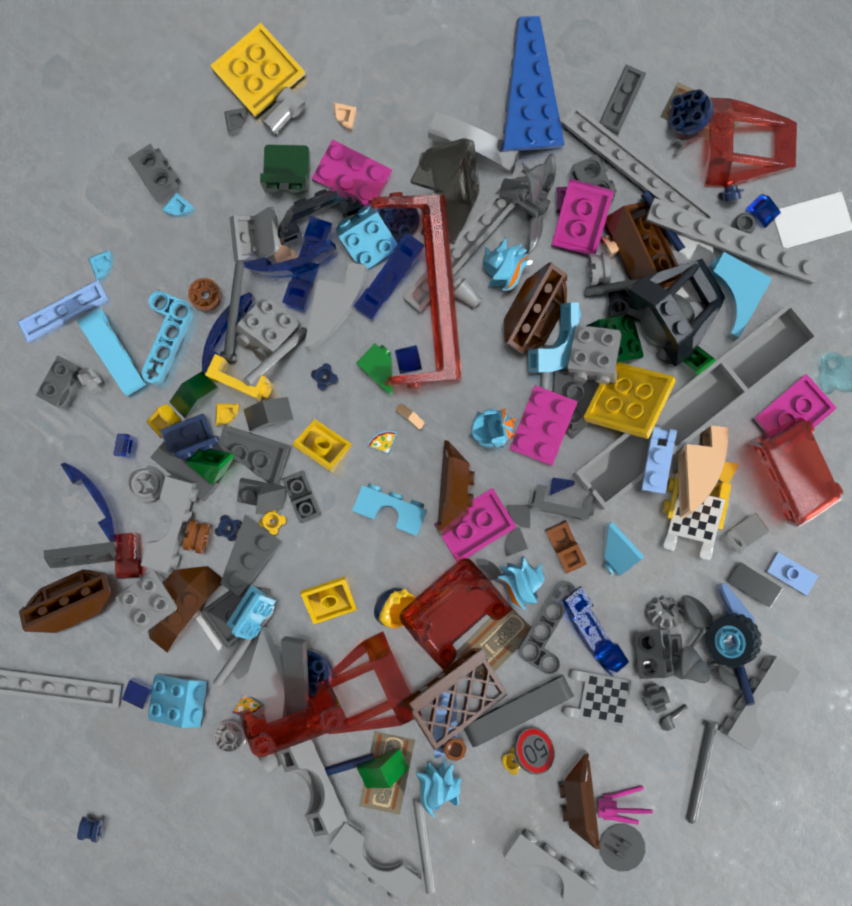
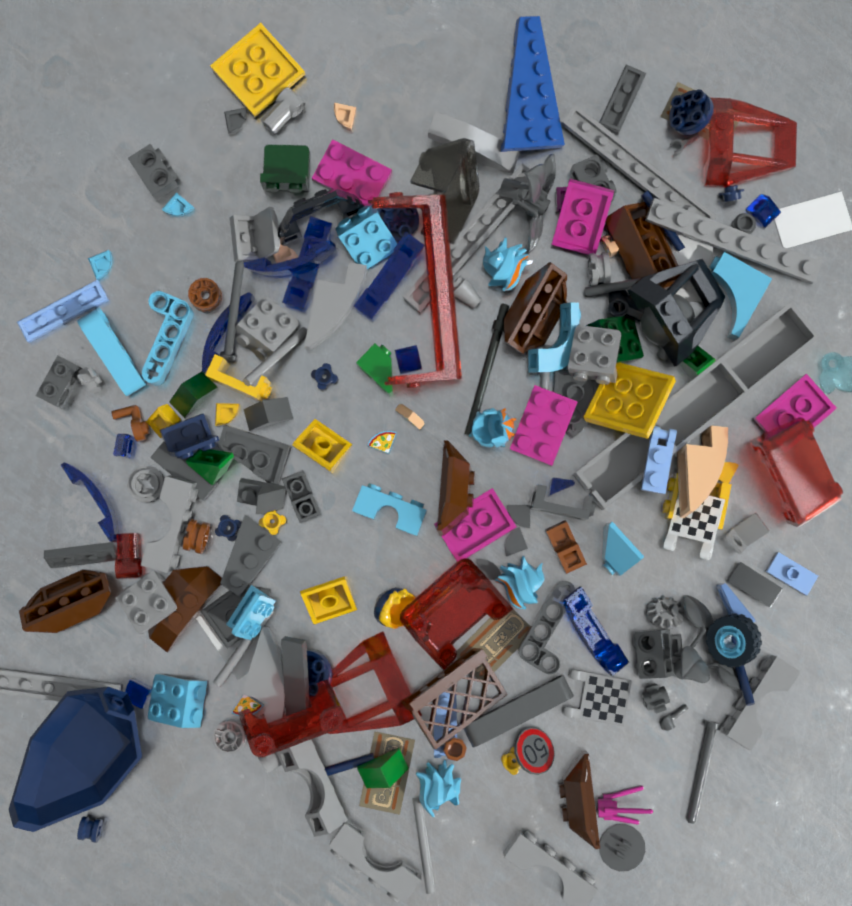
none -> dark blue panel [8,687,142,832]
none -> dark orange plate [111,405,150,442]
none -> pearl dark grey bar [464,303,510,436]

